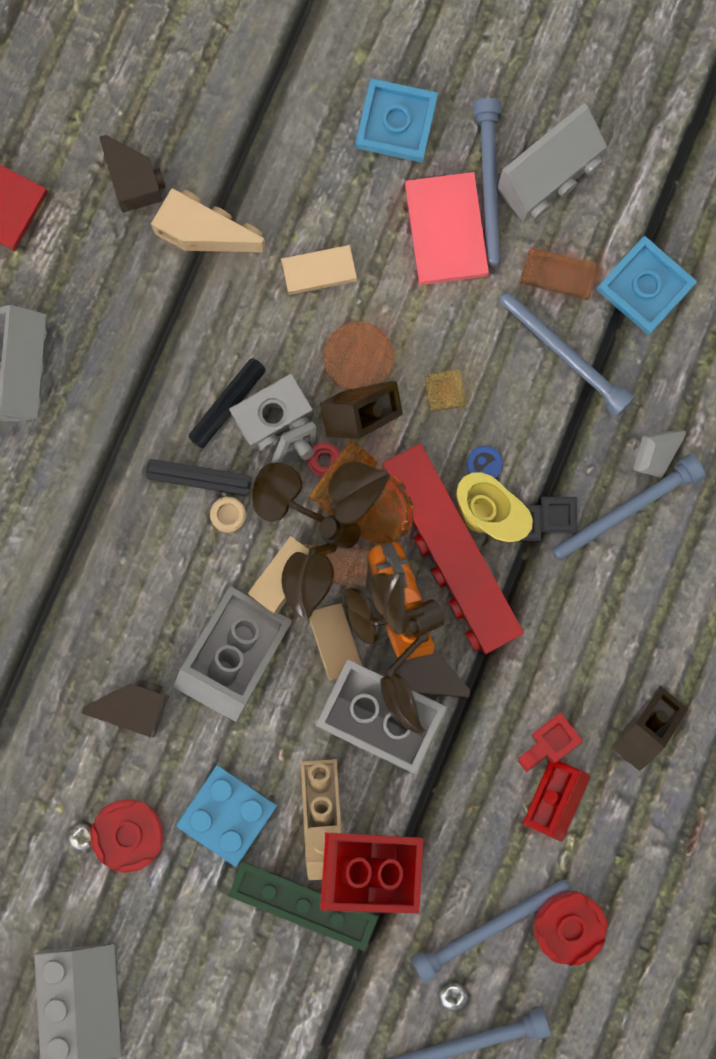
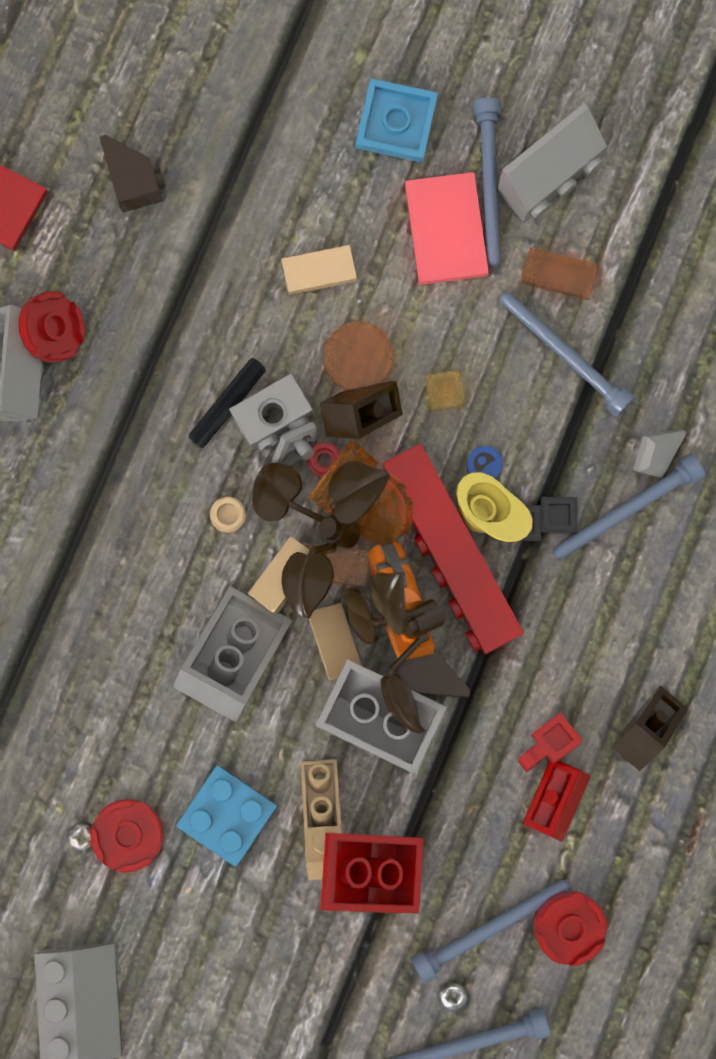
dark brown slope [81,680,169,737] -> none
black axle [146,459,251,496] -> none
tan slope [151,188,266,252] -> none
dark green plate [228,861,378,952] -> none
dark azure plate [596,235,697,336] -> none
none -> red tile [18,291,85,363]

